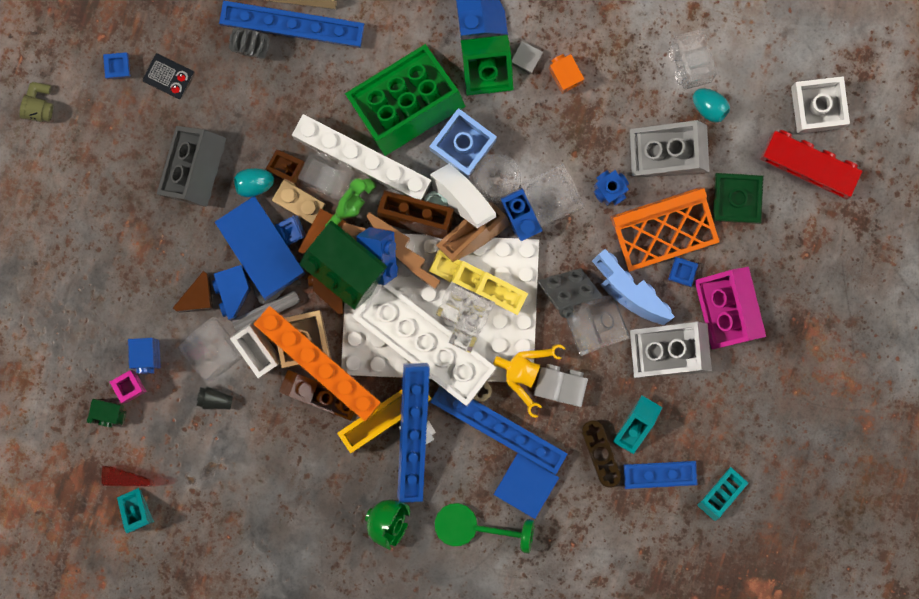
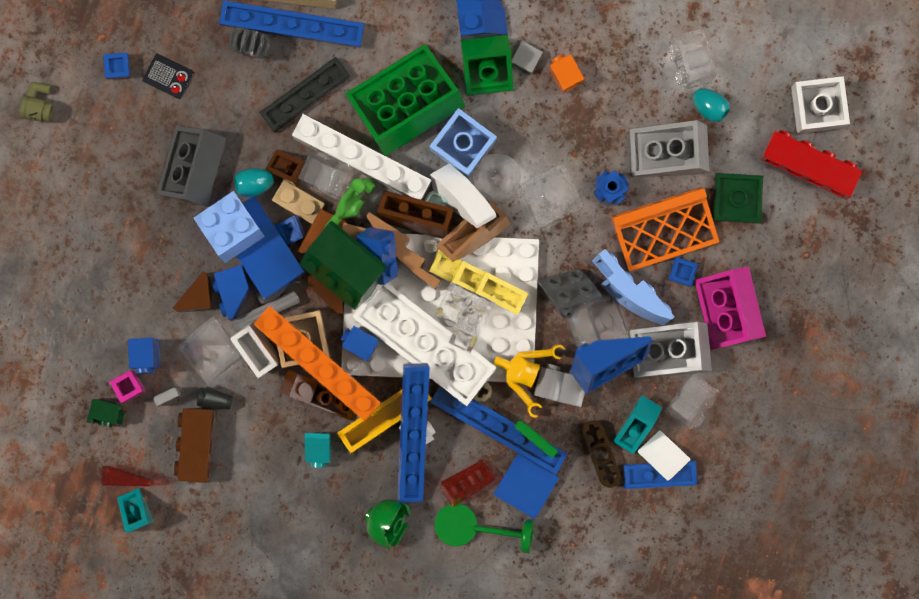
blue slope [500,188,542,241] -> none
teal slope [697,467,749,521] -> none
none -> light grey tile [153,388,182,406]
none -> reddish brown brick [174,408,215,483]
none -> light blue brick [194,191,265,263]
none -> pearl dark grey tile [259,57,350,132]
none -> teal slope [305,433,332,468]
none -> blue brick [341,326,380,362]
none -> clear red slope [441,460,495,507]
none -> green tile [513,420,557,458]
none -> blue slope [570,336,653,395]
none -> white sticker [638,430,690,480]
none -> clear brick [663,373,717,429]

